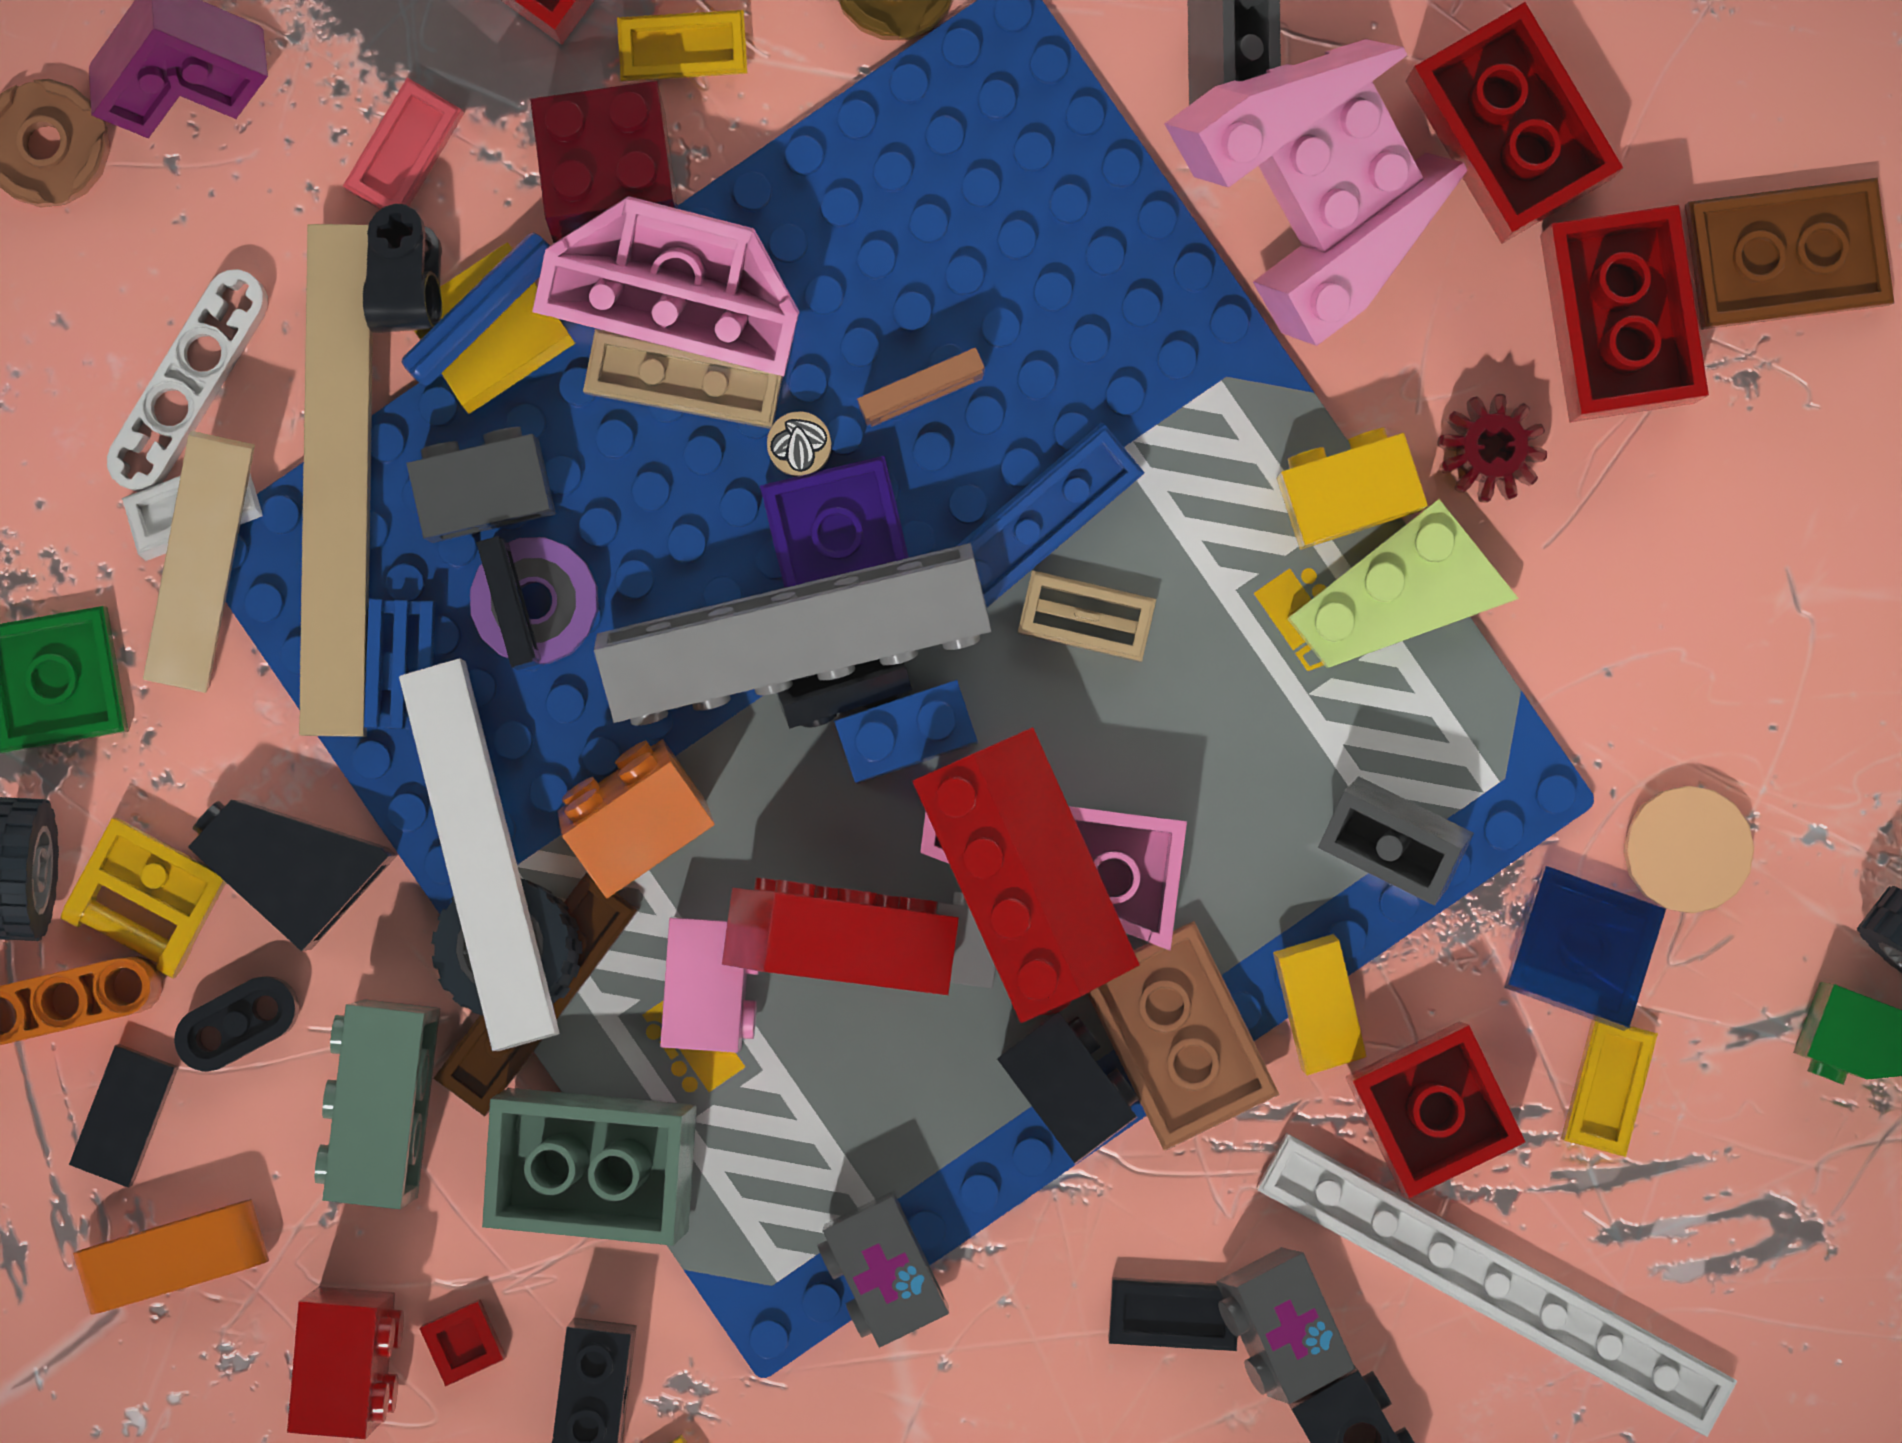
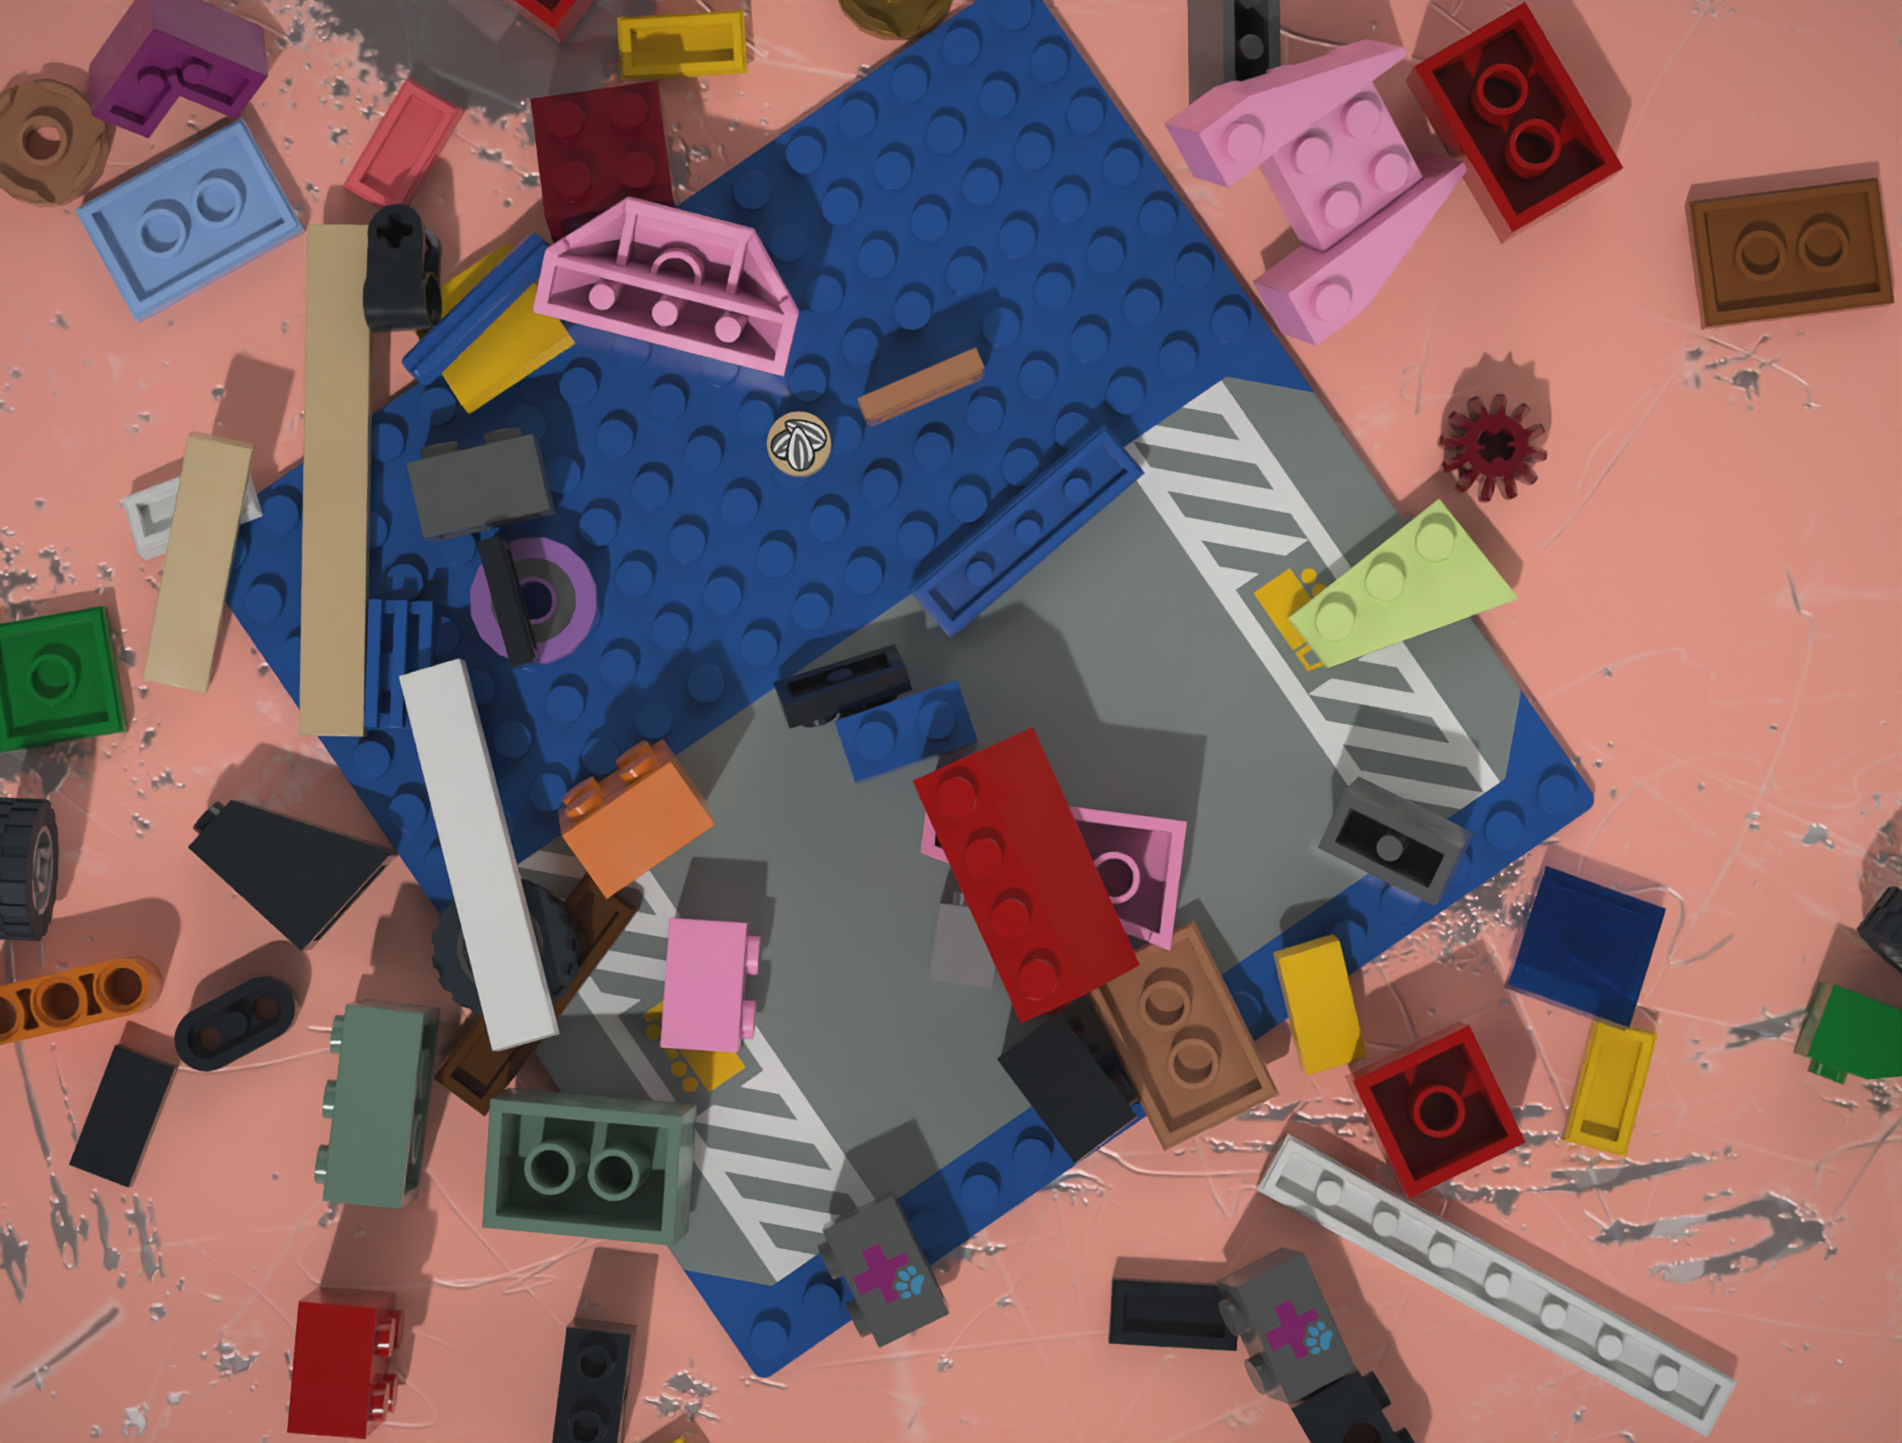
yellow plate [61,818,226,979] -> none
orange beam [73,1199,269,1315] -> none
white beam [107,269,268,492] -> none
red tile [419,1299,507,1387] -> none
tan tile [583,329,783,429] -> none
light grey brick [594,543,992,726] -> none
red brick [722,877,959,996] -> none
dark purple tile [760,456,909,588] -> none
tan tile [1017,570,1156,662] -> none
yellow brick [1276,427,1428,550] -> none
red brick [1540,204,1709,423] -> none
light nougat tile [1623,786,1754,914] -> none
none -> light blue tile [75,118,306,323]

